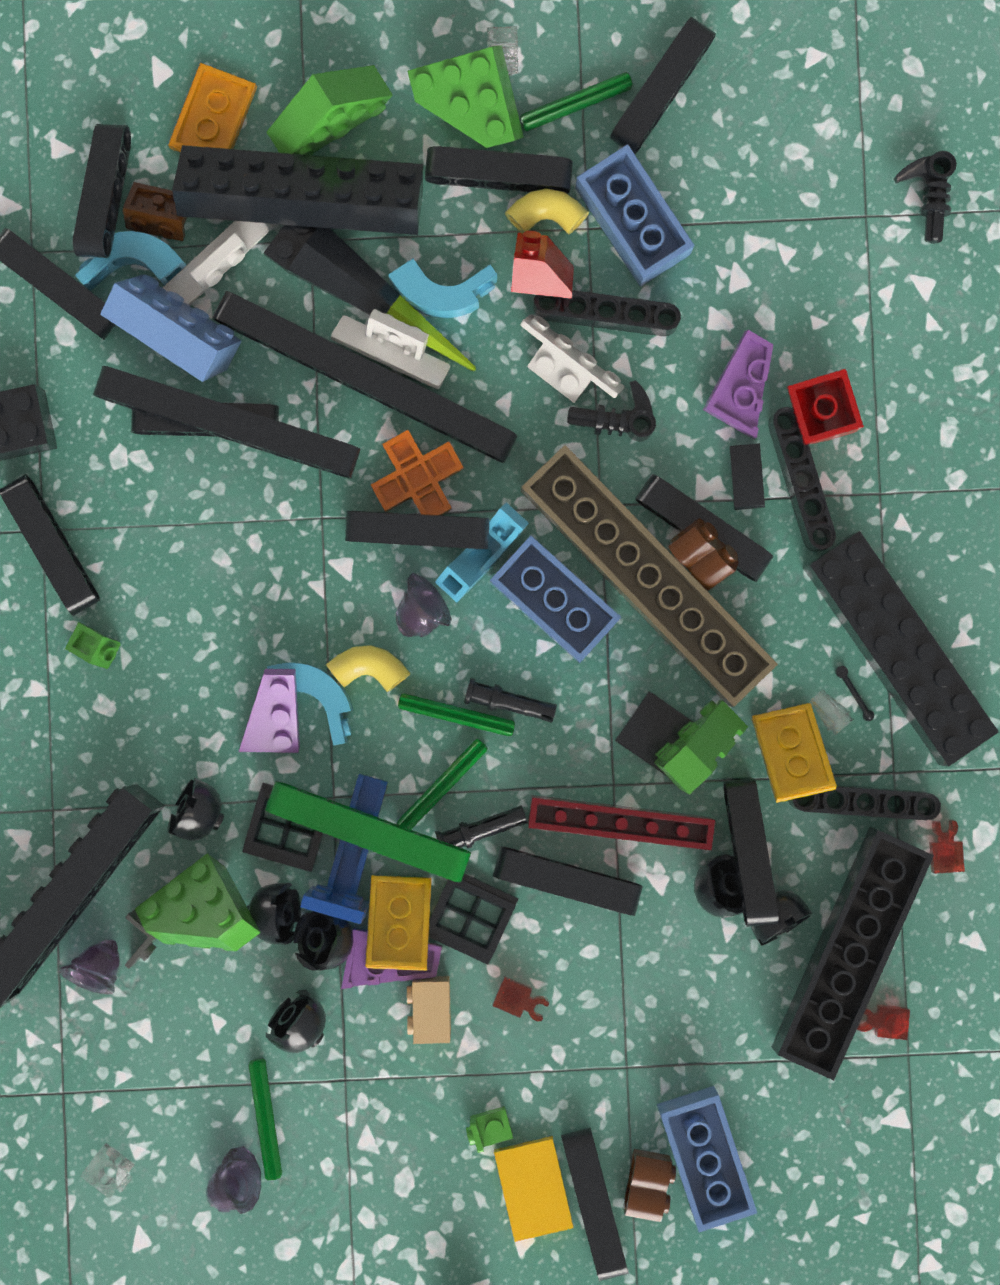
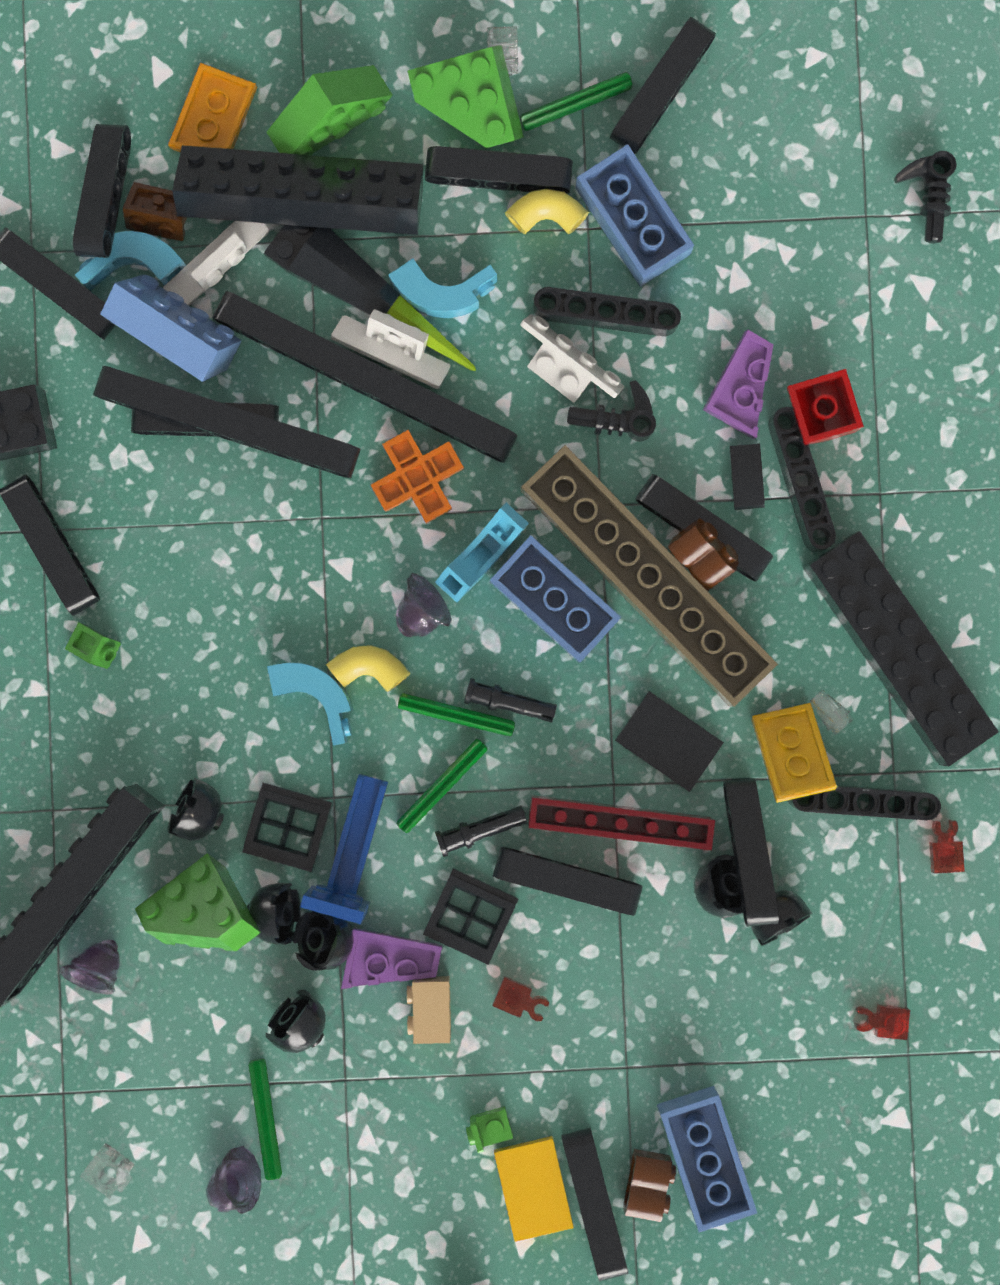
dark grey bracket [125,910,157,969] -> none
wing [239,669,300,753] -> none
green beam [265,781,471,882] -> none
black beam [345,511,490,549] -> none
yellow tile [365,875,432,971] -> none
slope [511,231,574,298] -> none
bright green brick [654,700,748,795] -> none
black brick [771,827,934,1081] -> none
black hinge [835,666,875,722] -> none

